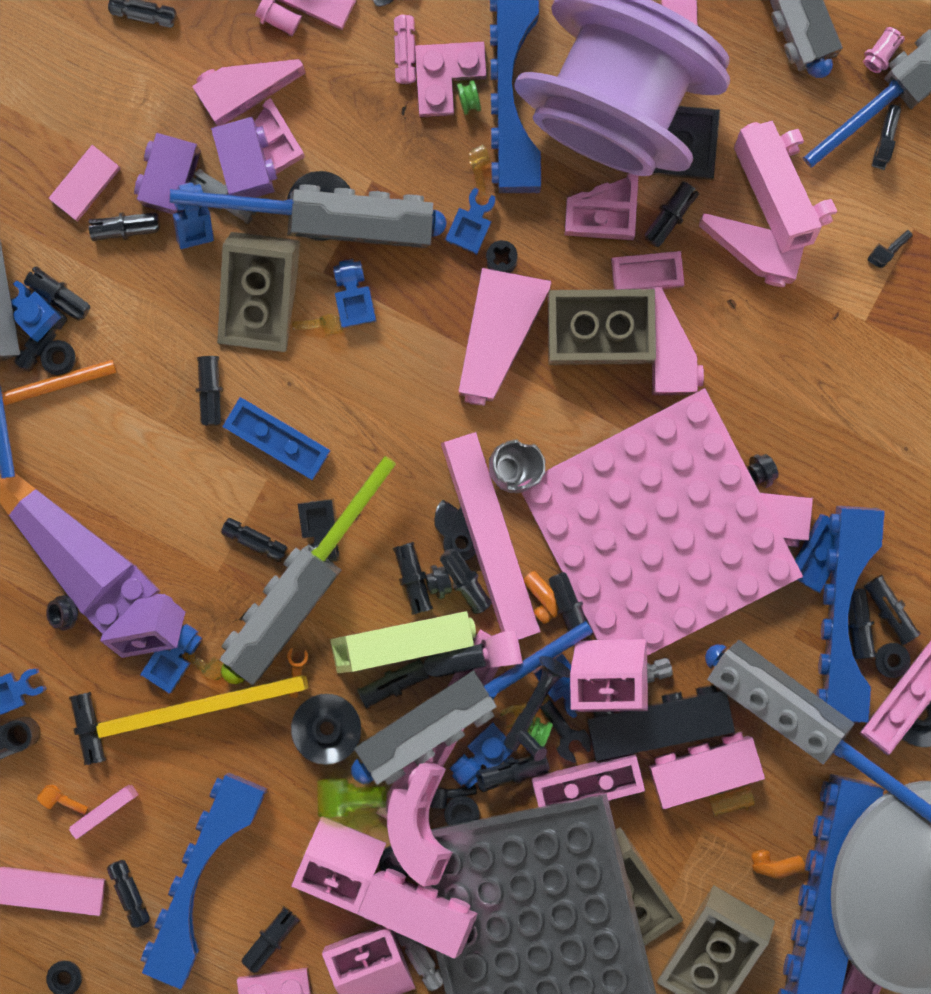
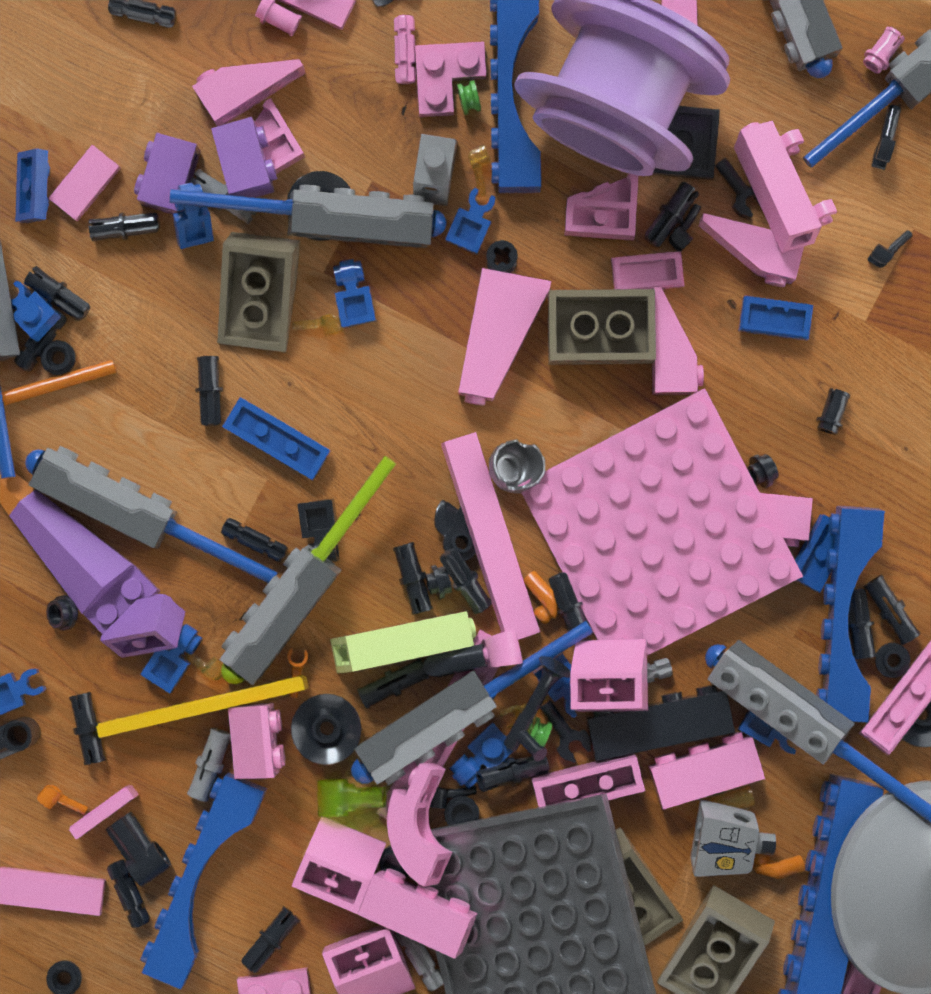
none -> blue plate [15,148,50,223]
none -> piece [25,446,278,583]
none -> black piece [105,811,172,887]
none -> light grey pin [187,728,231,802]
none -> bright pink slope [228,702,285,779]
none -> light grey torso [413,134,458,206]
none -> black hand [669,204,702,251]
none -> light grey torso [690,800,776,877]
none -> black bar [715,158,761,219]
none -> blue plate [738,296,813,341]
none -> blue plate [738,710,796,754]
none -> black pin [816,388,851,435]

